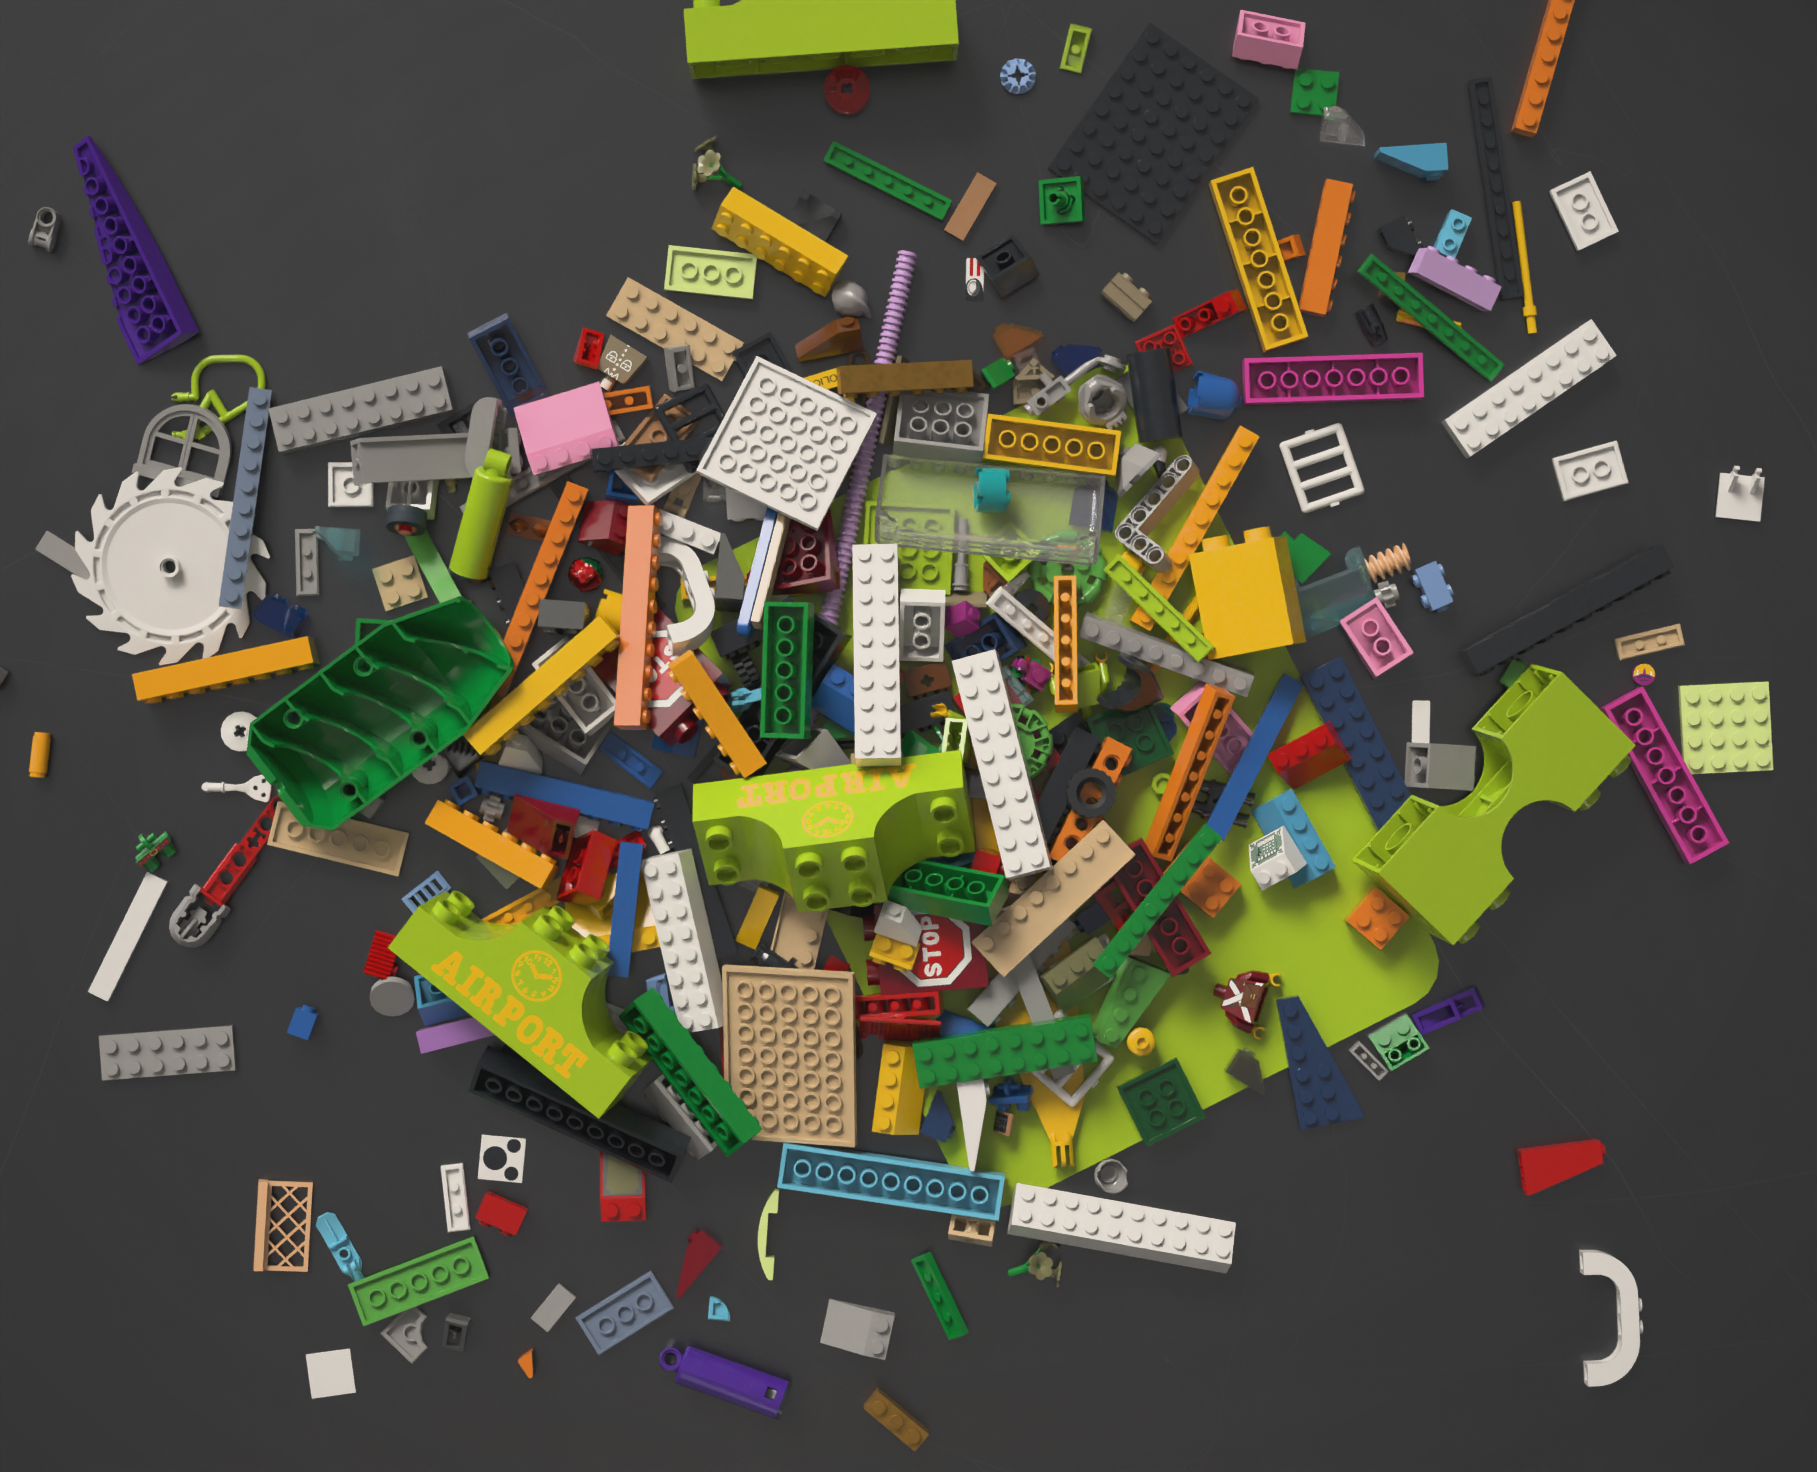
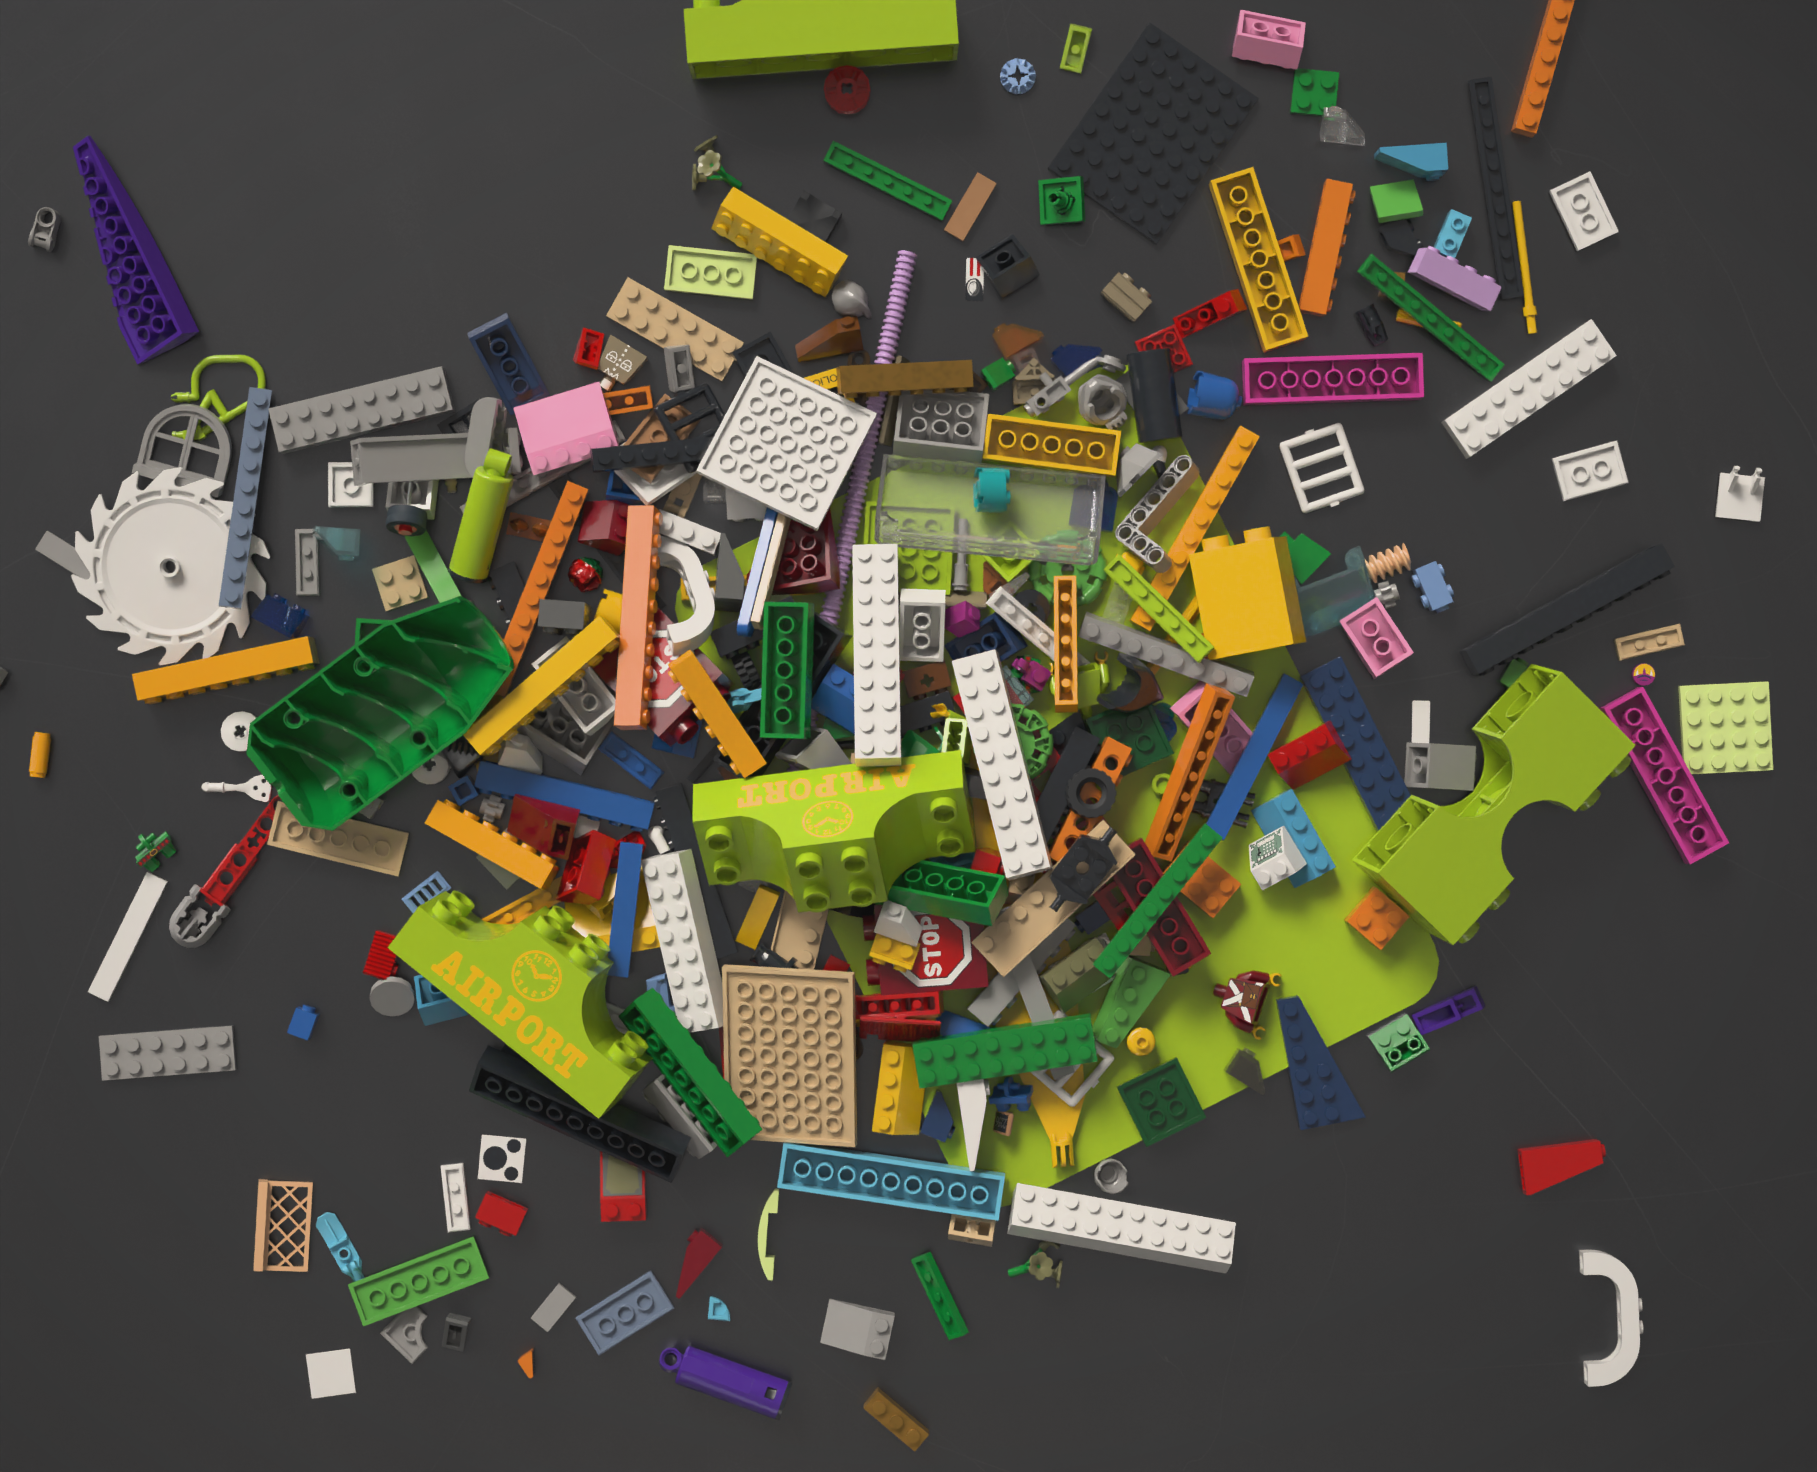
medium lavender brick [416,1016,495,1054] -> none
light grey piece [1348,1041,1389,1081] -> none
none -> black plate [1049,827,1117,912]
none -> bright green tile [1370,179,1423,223]

